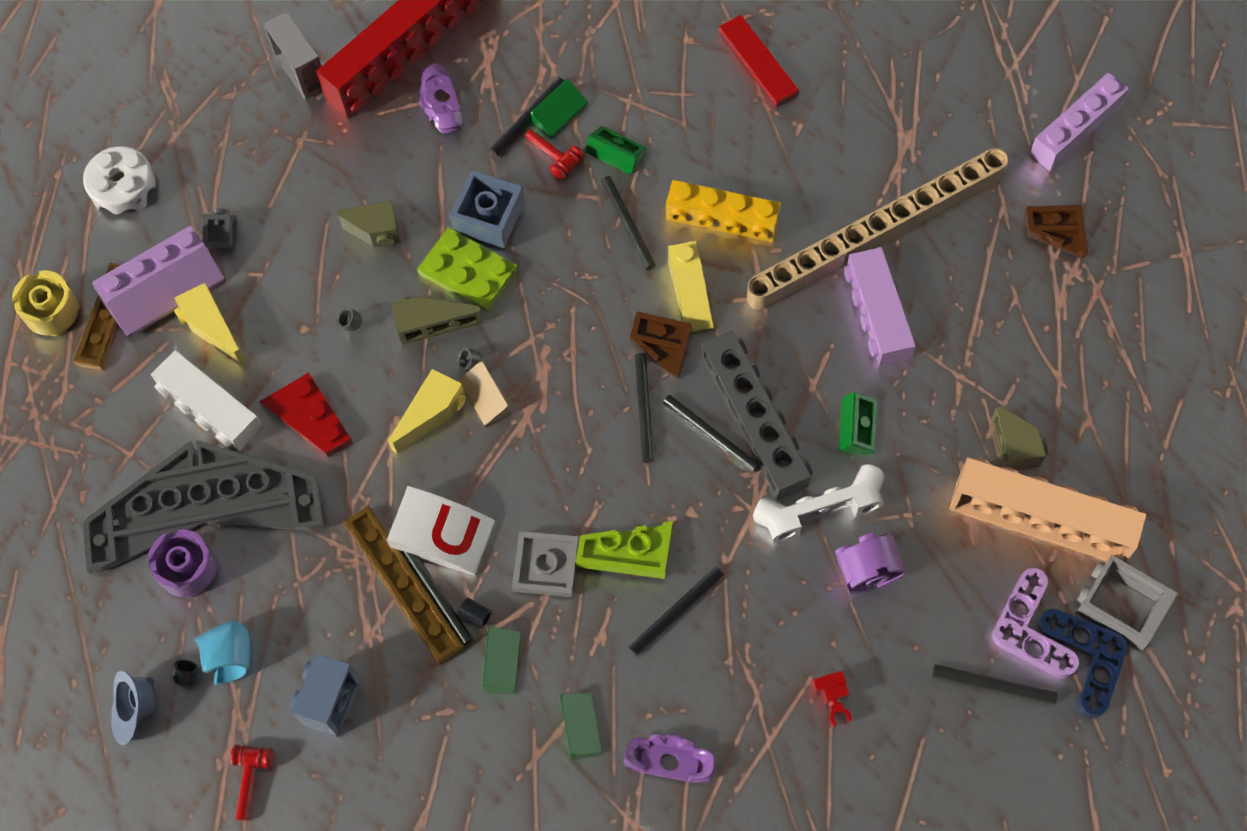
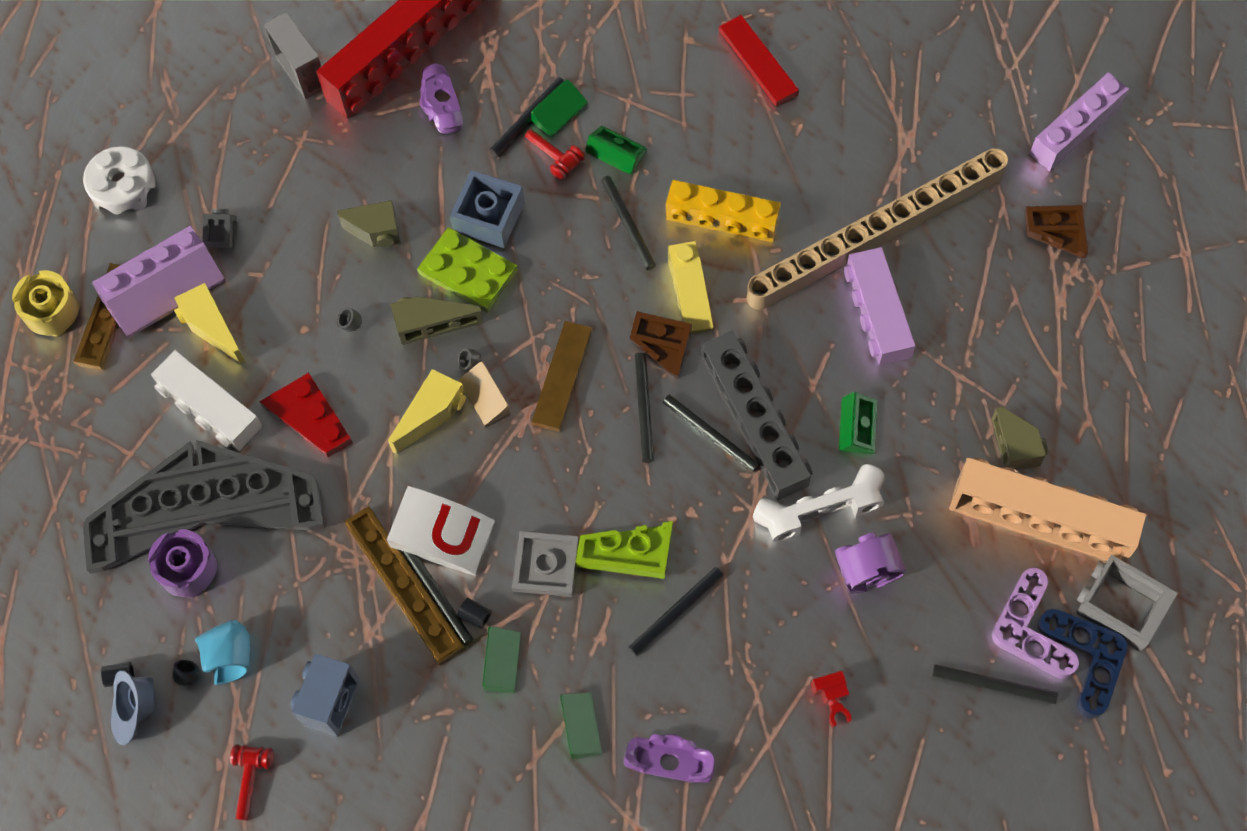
none -> black hinge [101,662,135,687]
none -> pearl gold tile [531,321,592,432]

